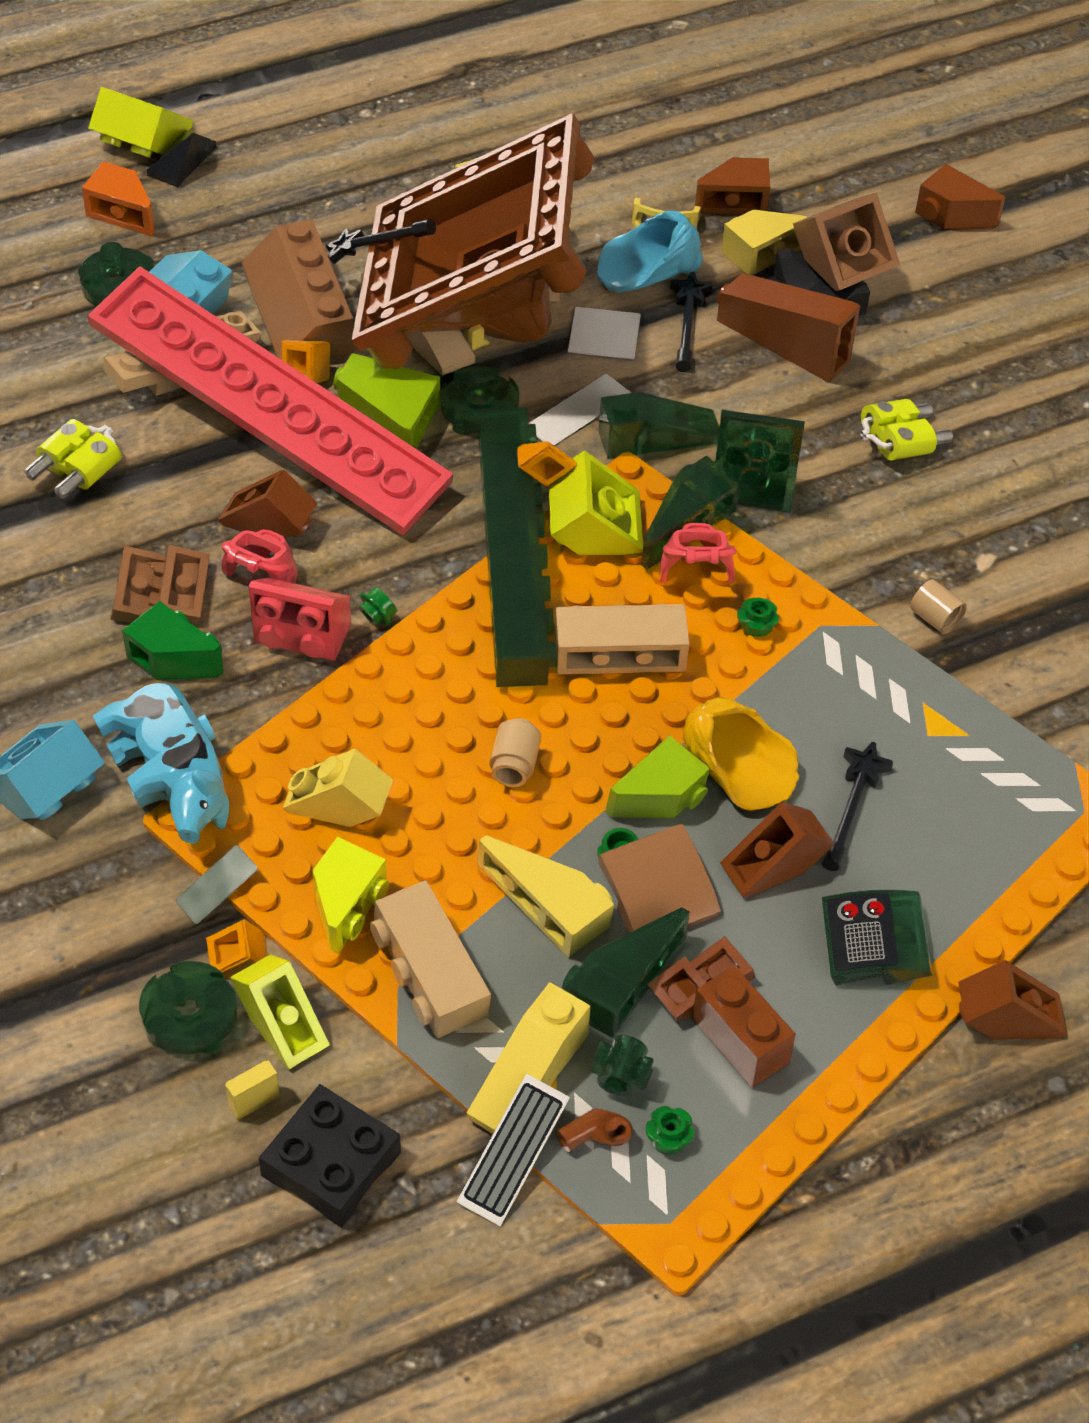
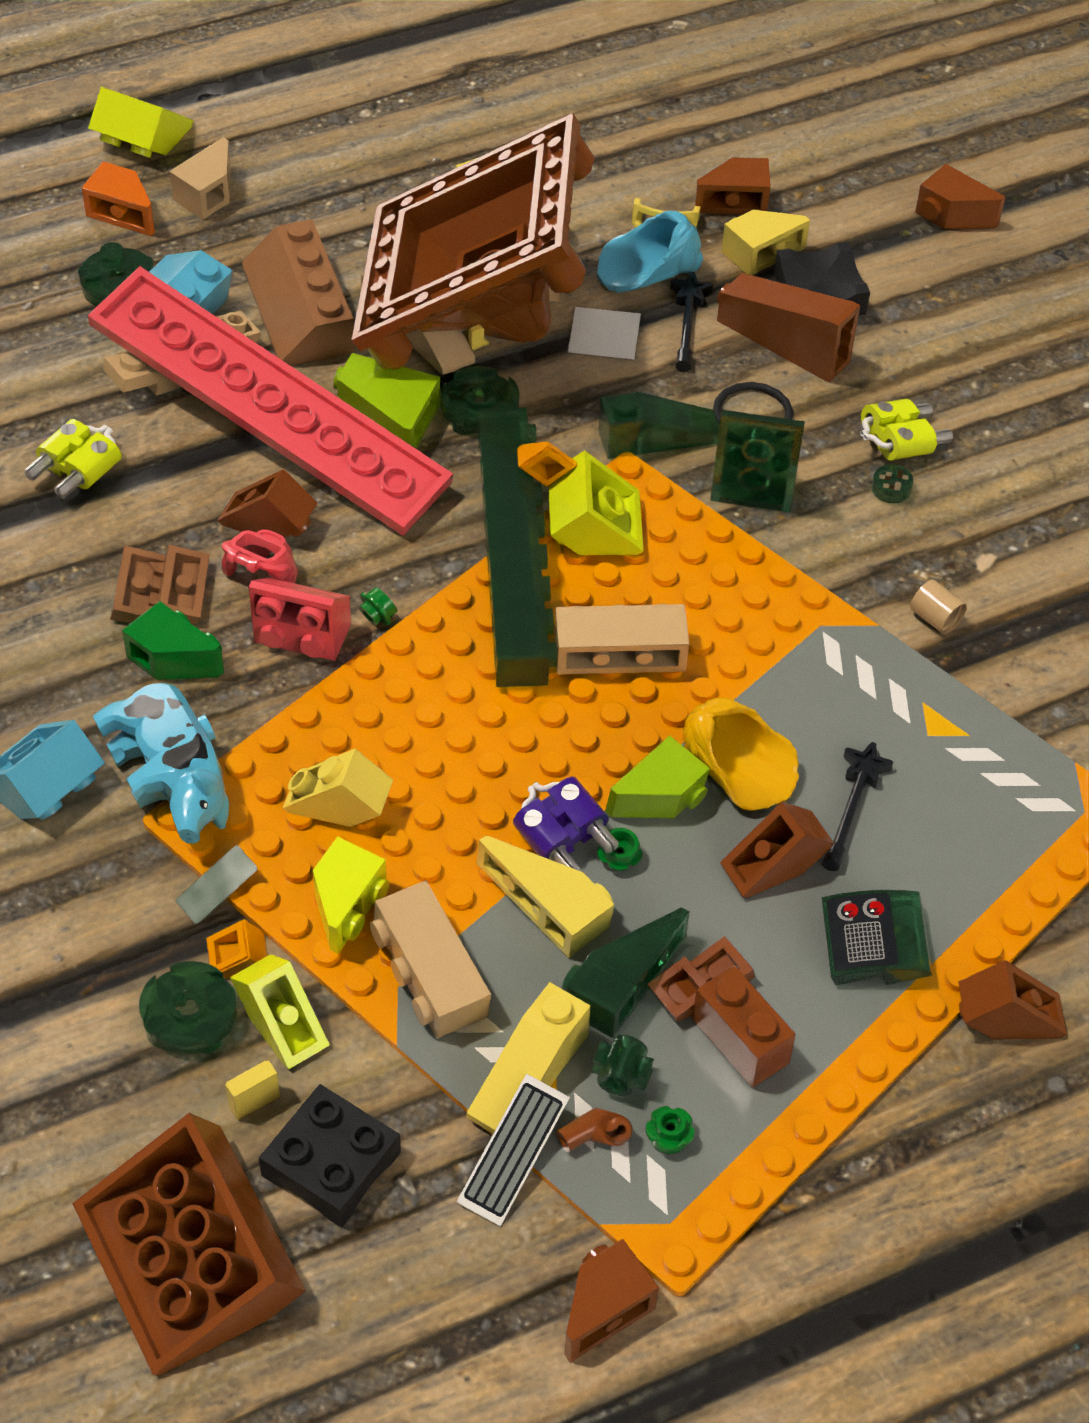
black slope [146,130,216,188] -> none
light orange slope [282,340,330,383] -> none
black piece [325,219,436,264] -> none
tan brick [489,718,542,787] -> none
white sticker [524,373,633,445] -> none
medium nougat slope [598,823,721,948] -> none
clear green slope [641,455,740,570] -> none
coral helmet [660,523,737,583] -> none
green plate [737,597,779,637] -> none
medium nougat slope [792,192,901,291] -> none
none -> dark orange slope [72,1113,306,1376]
none -> tan slope [169,137,231,220]
none -> dark purple piece [513,777,619,871]
none -> dark orange slope [564,1239,659,1363]
none -> black piece [713,382,794,442]
none -> clear green tile [871,464,913,503]

